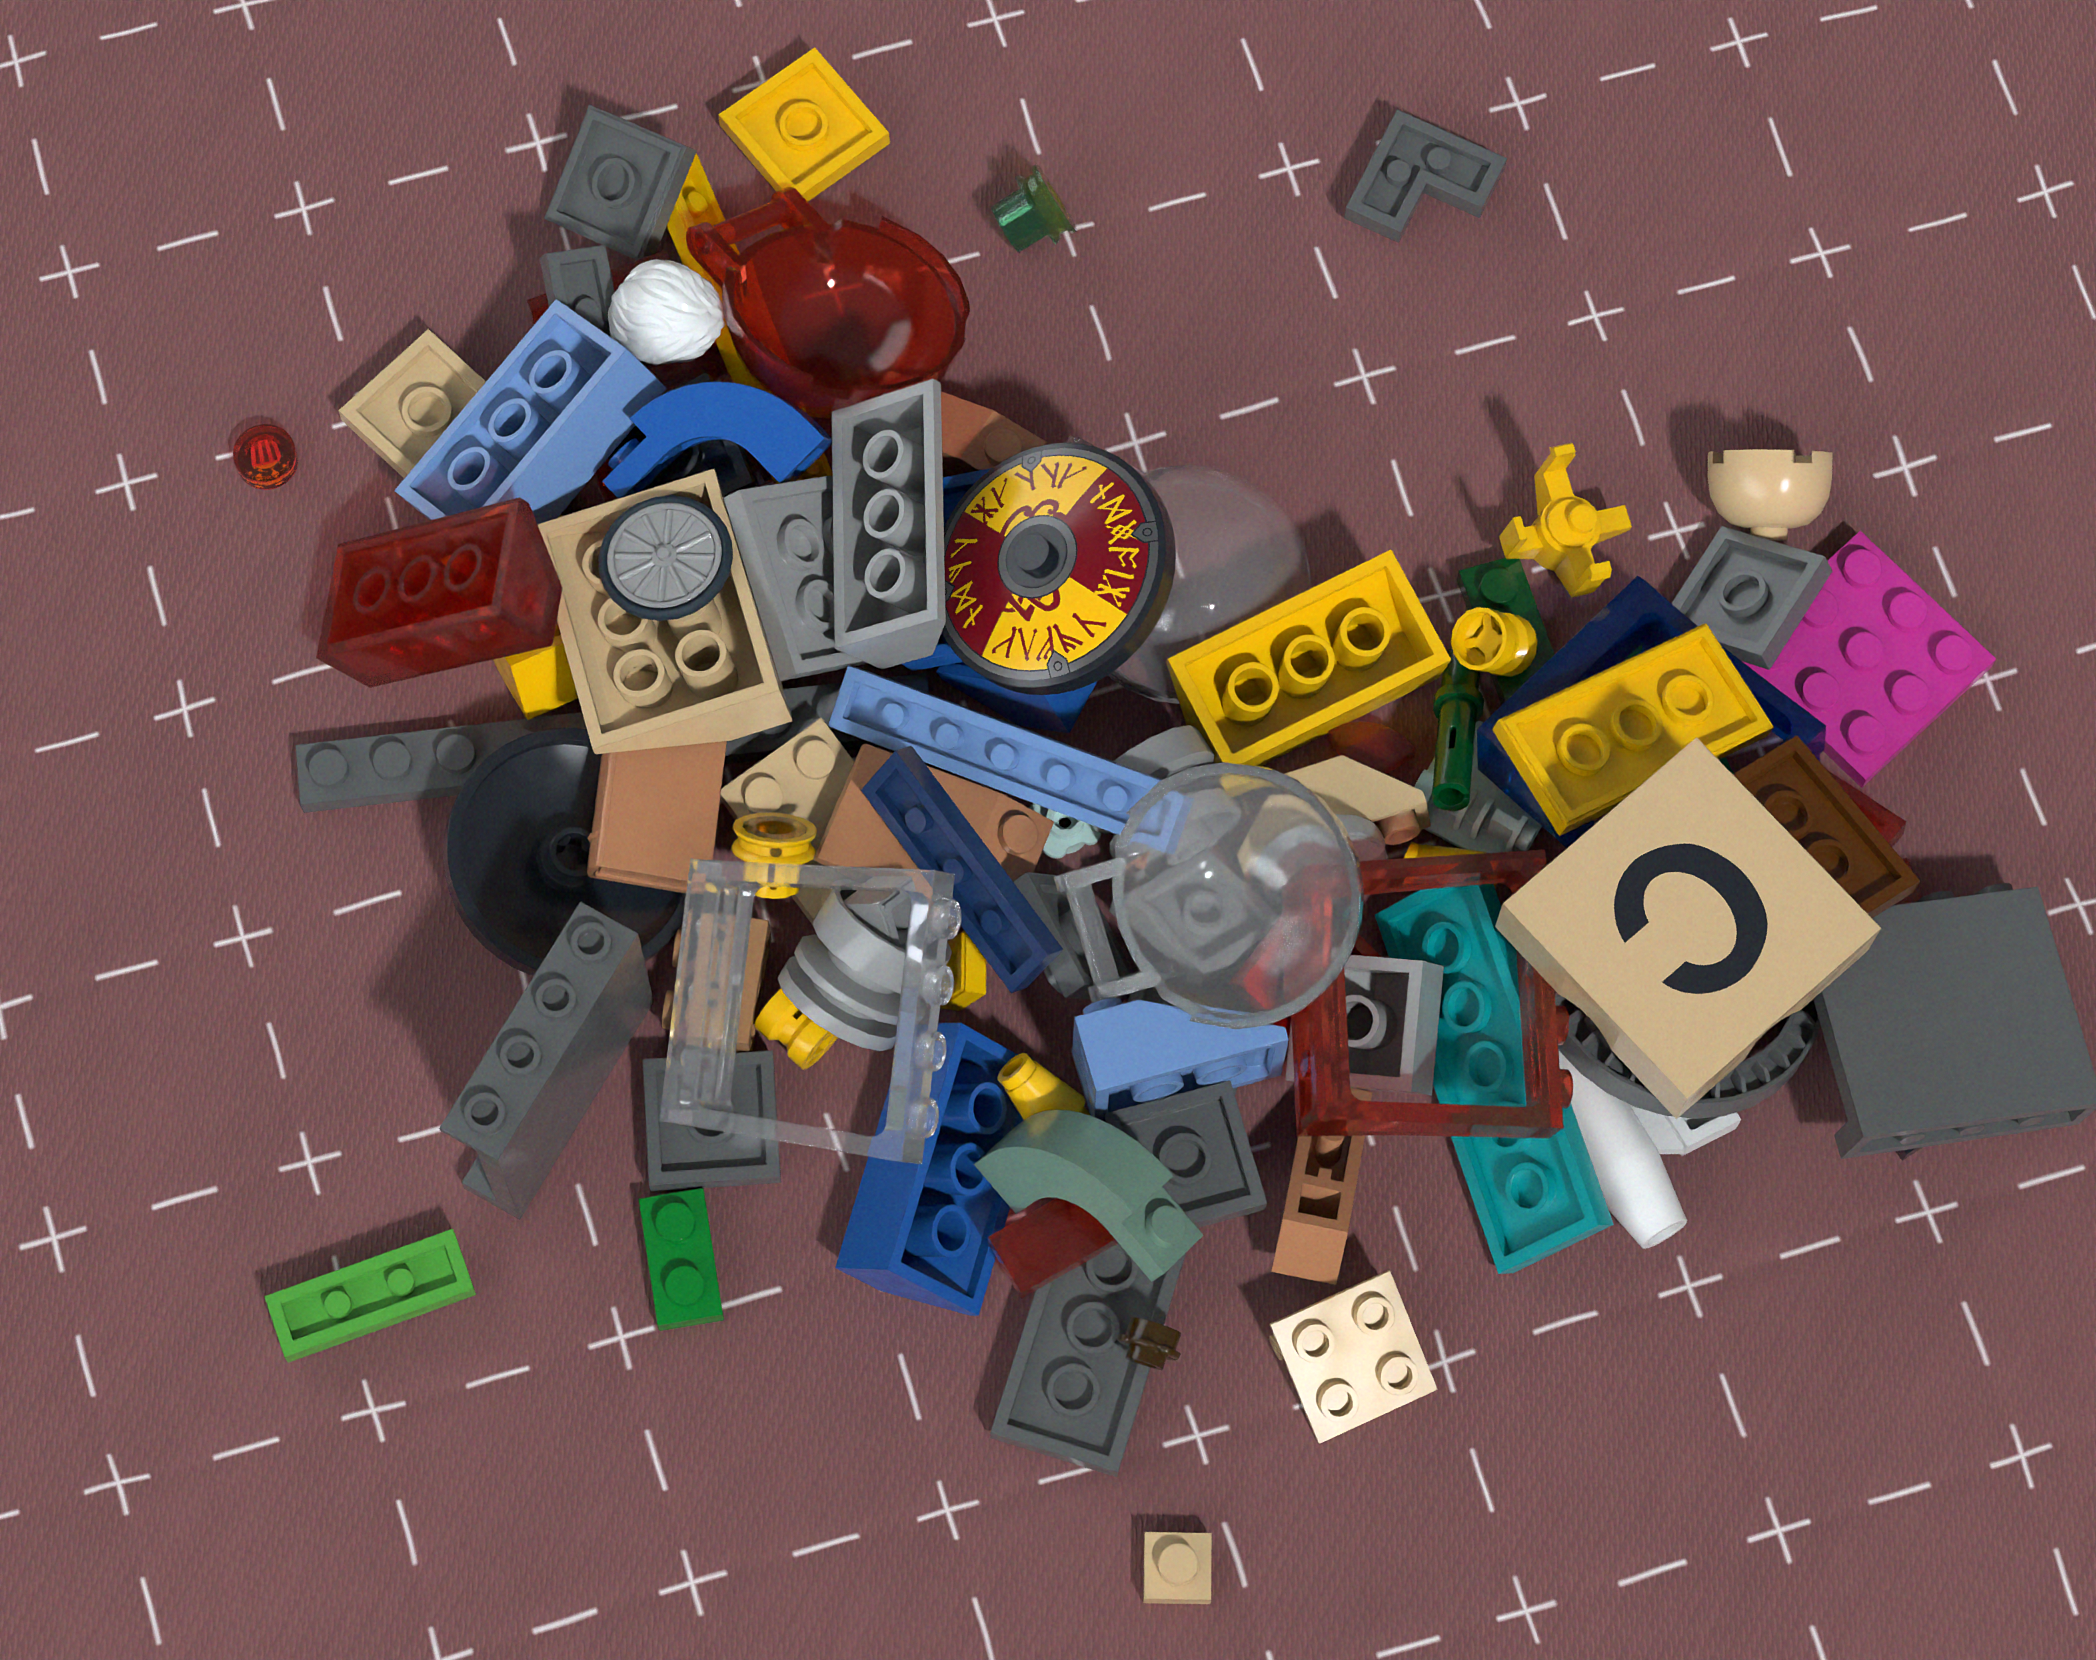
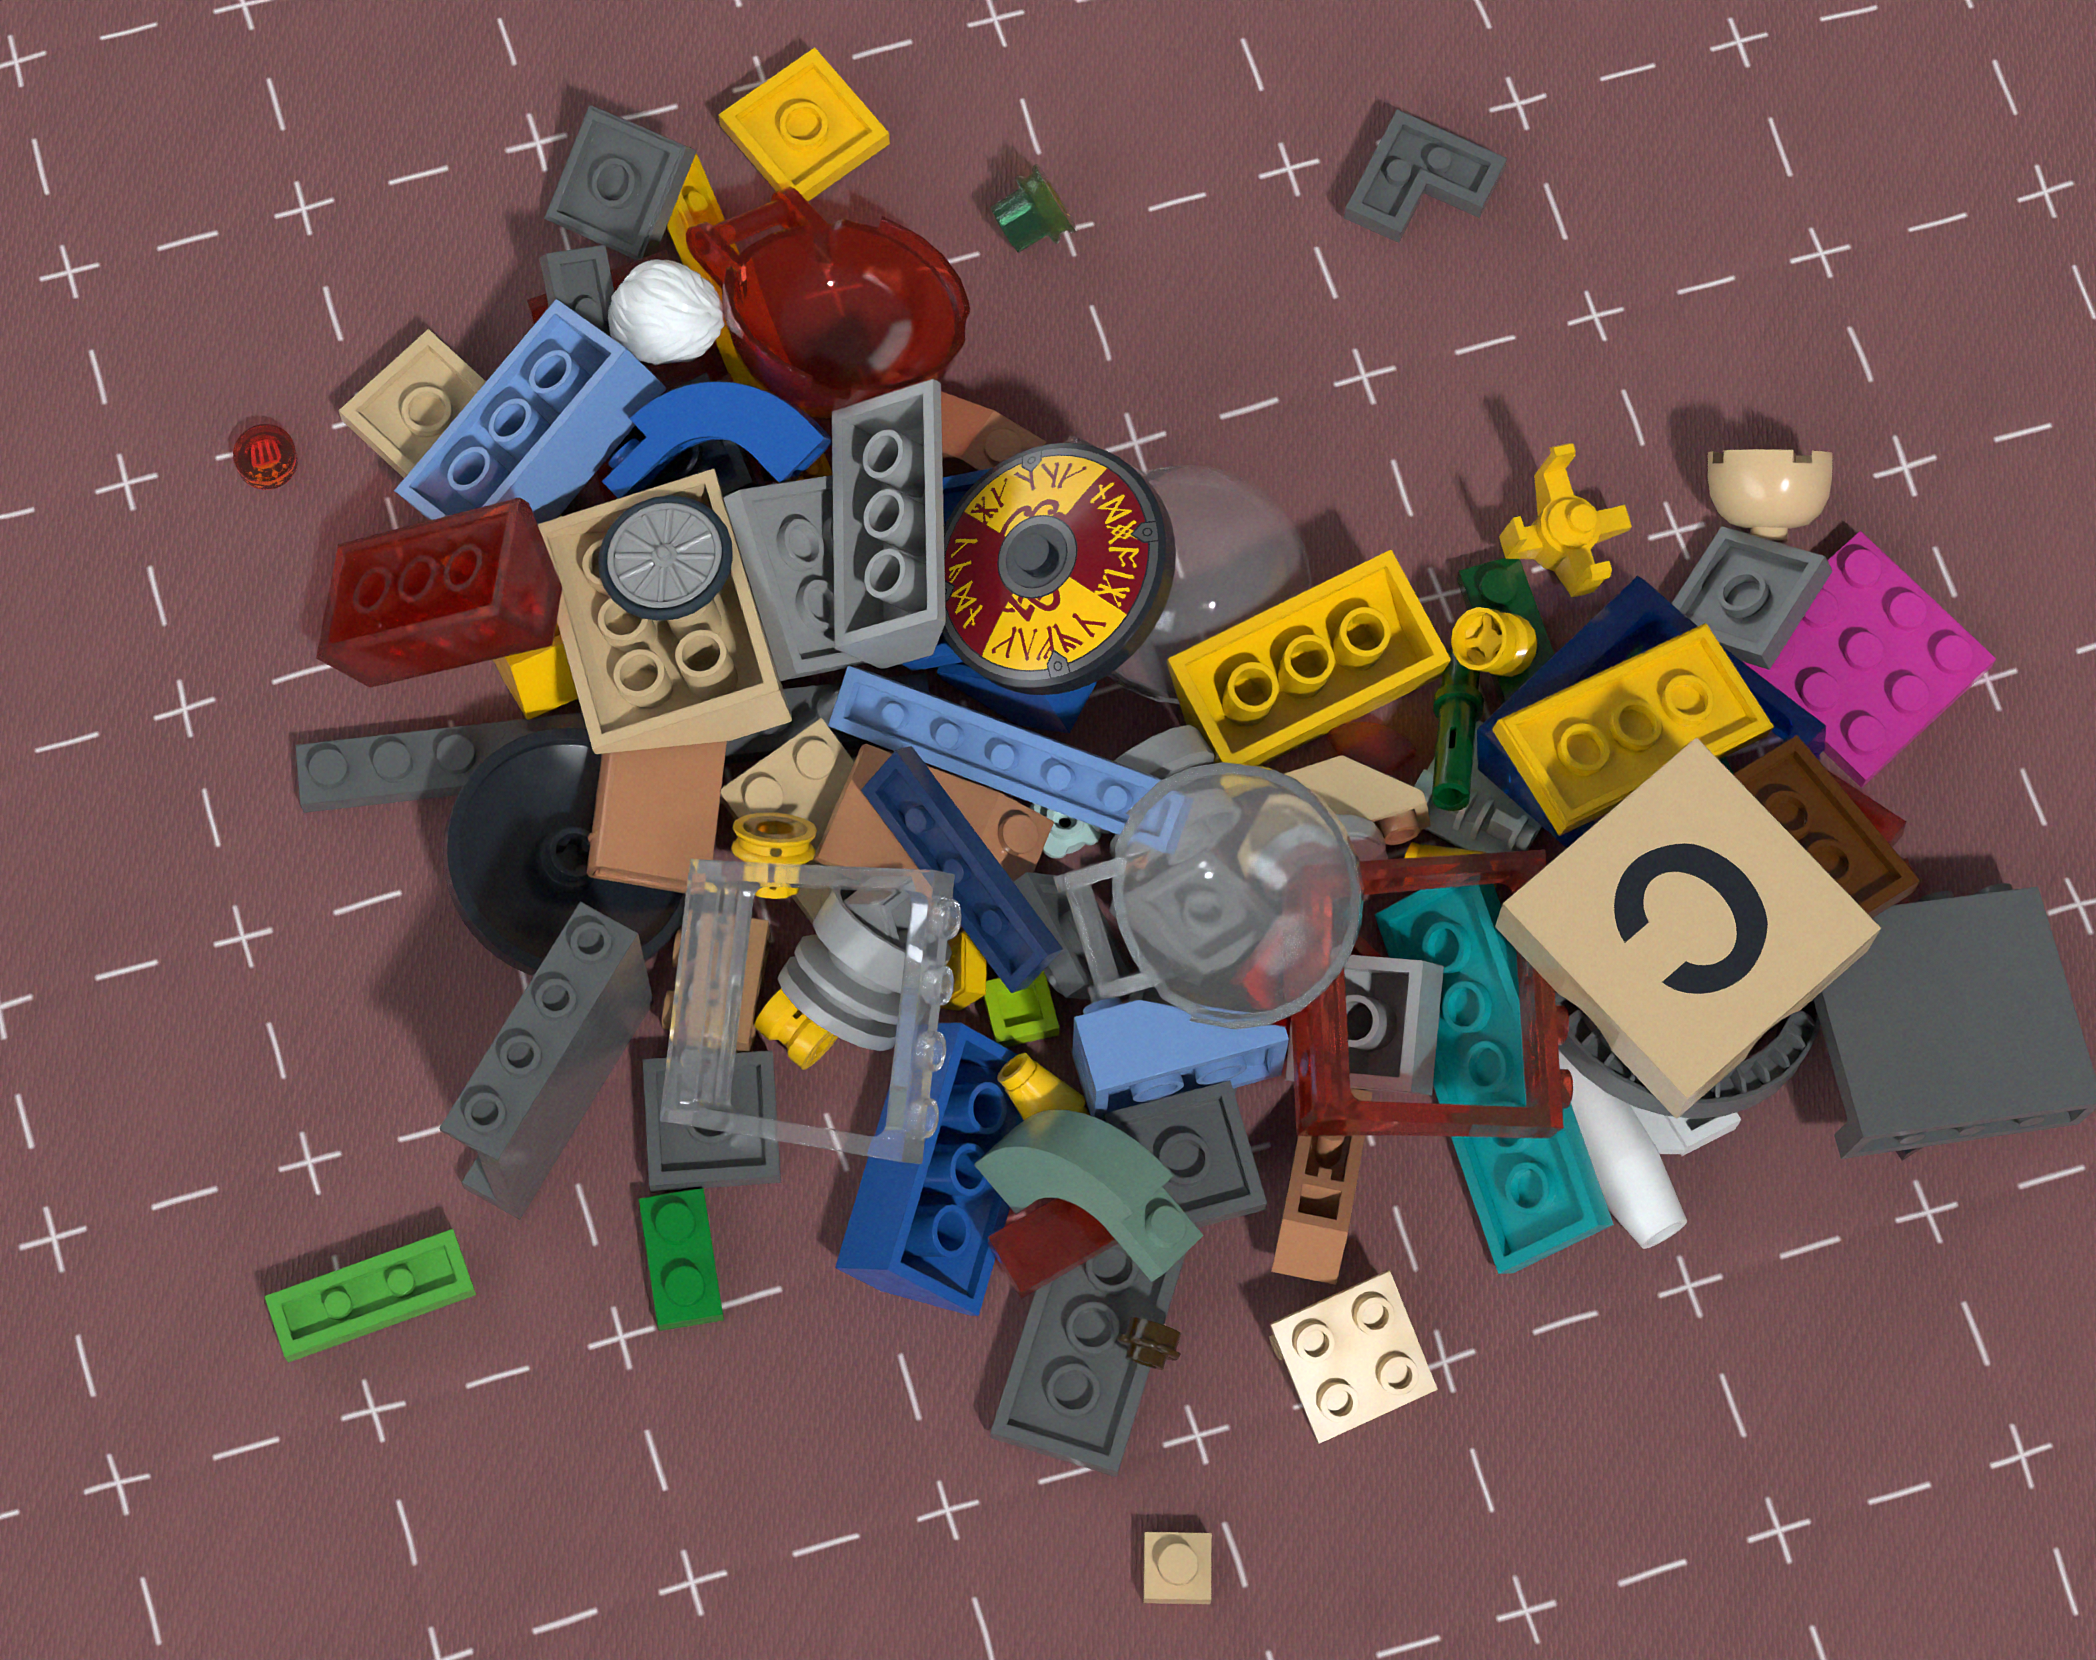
none -> lime plate [983,970,1059,1048]

